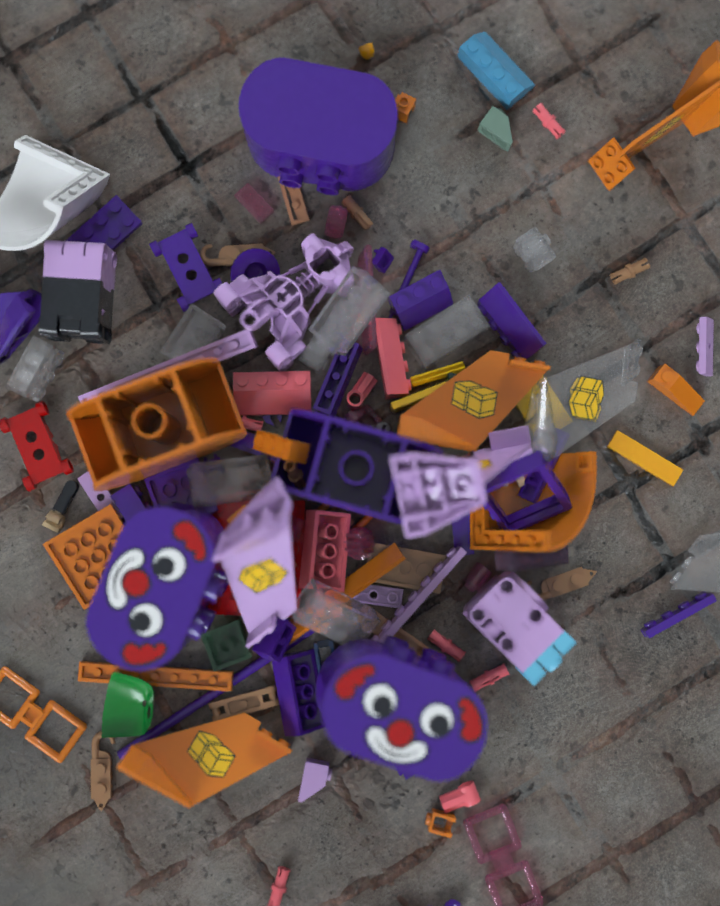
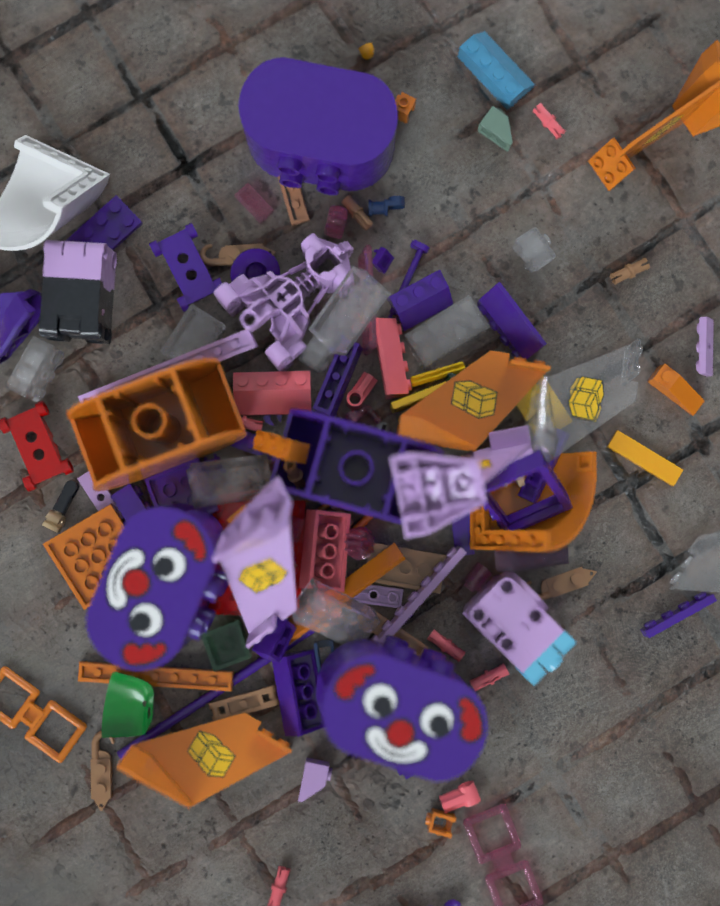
none -> dark blue connector [368,196,405,217]

